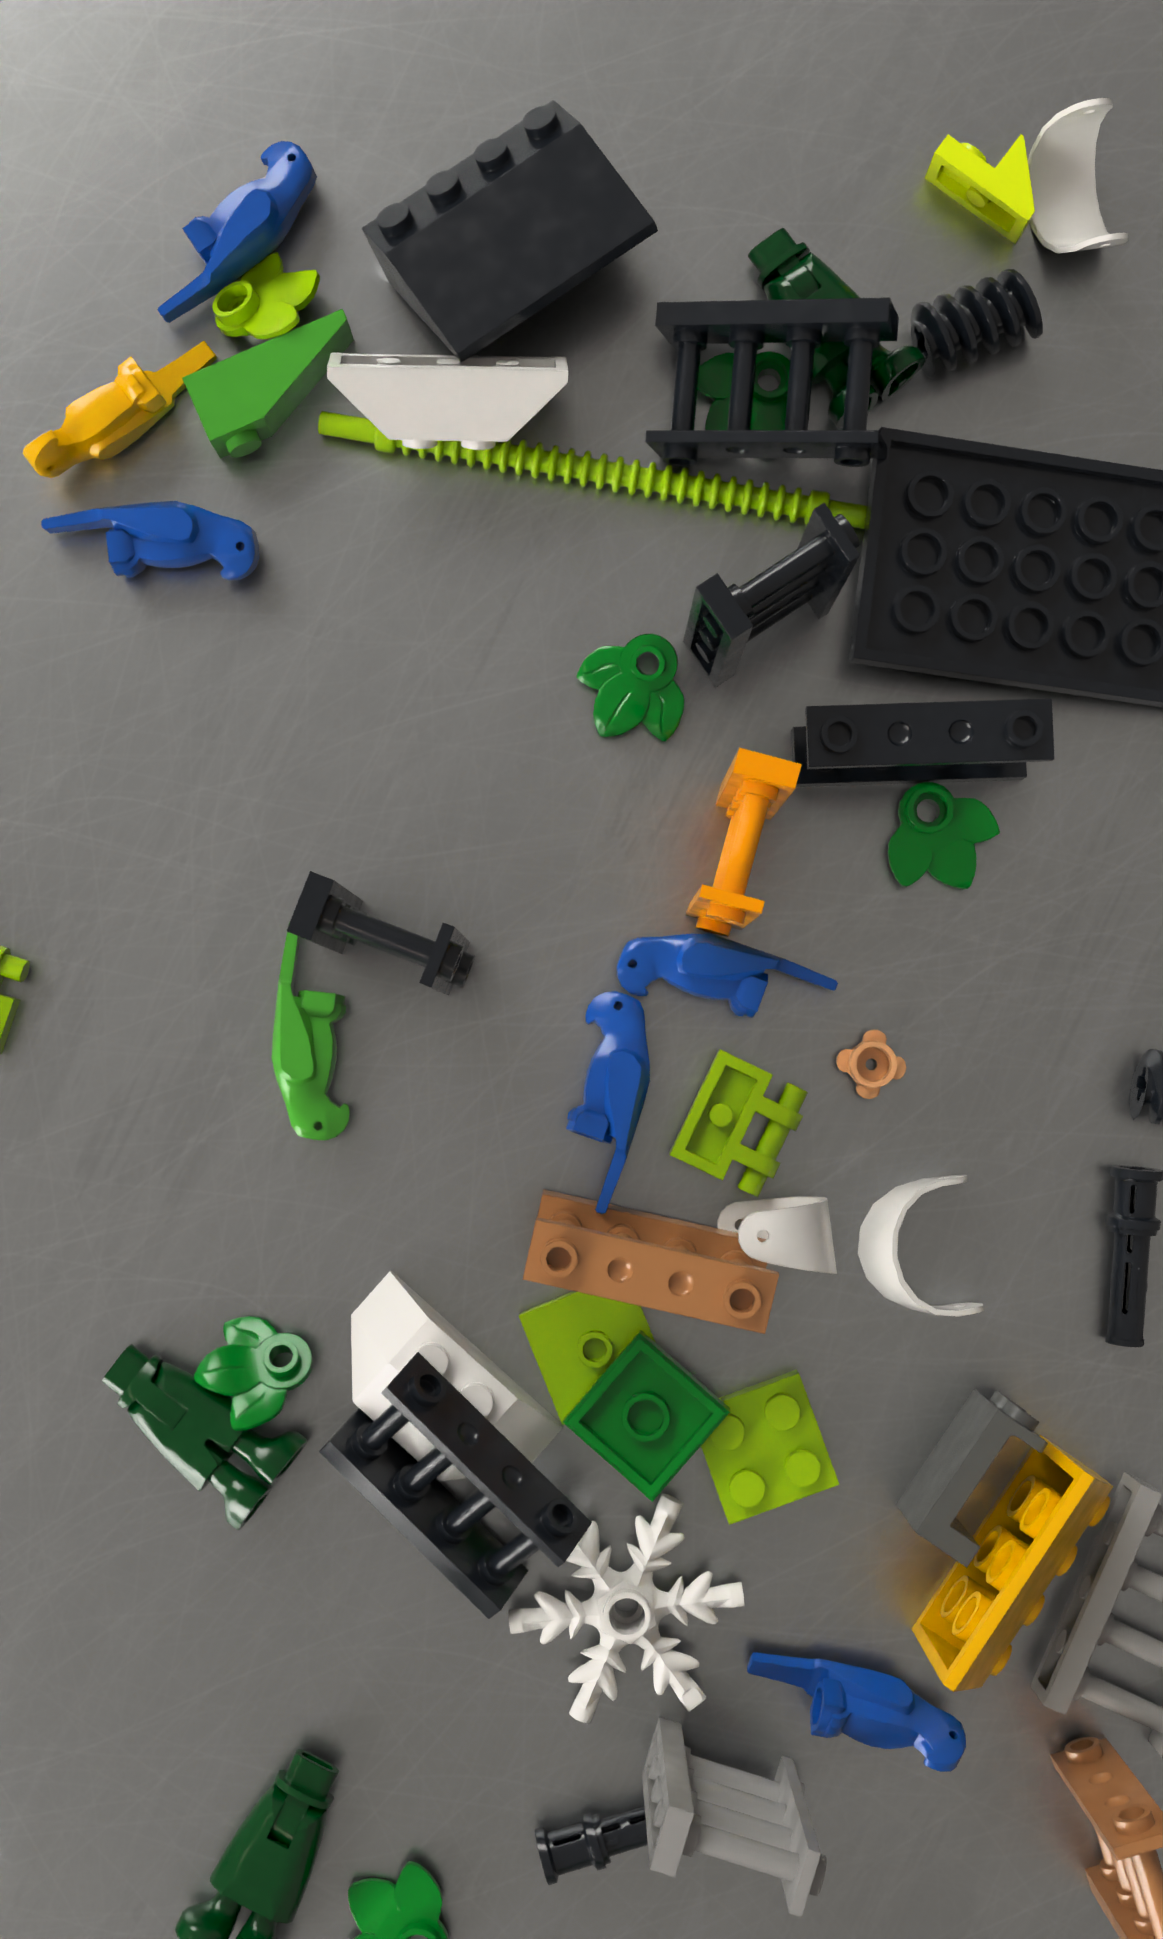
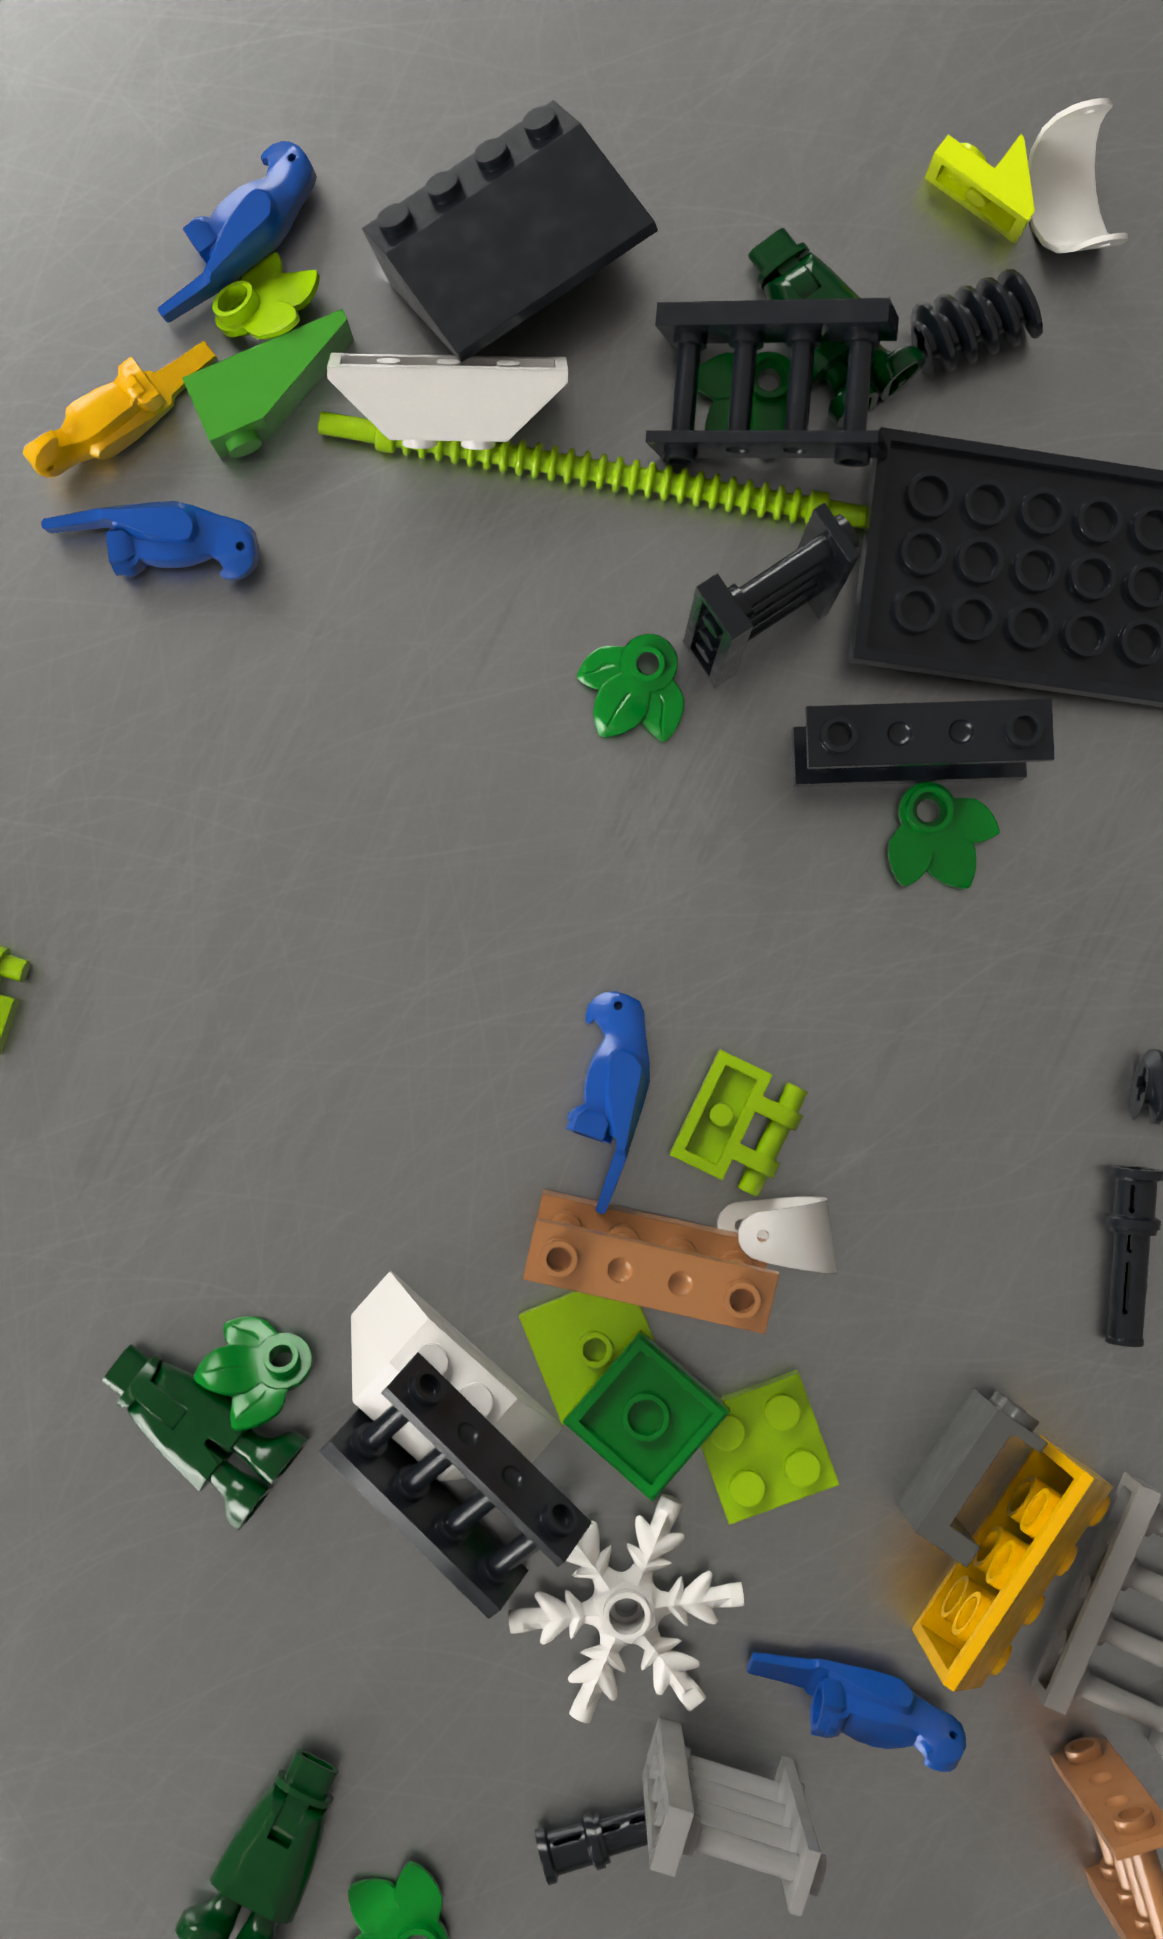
bright green animal [271,925,350,1140] -> none
black fence [287,871,475,995] -> none
blue animal [616,934,838,1018] -> none
light orange fence [686,747,802,937] -> none
light nougat plate [836,1030,906,1099] -> none
white piece [858,1175,984,1317] -> none

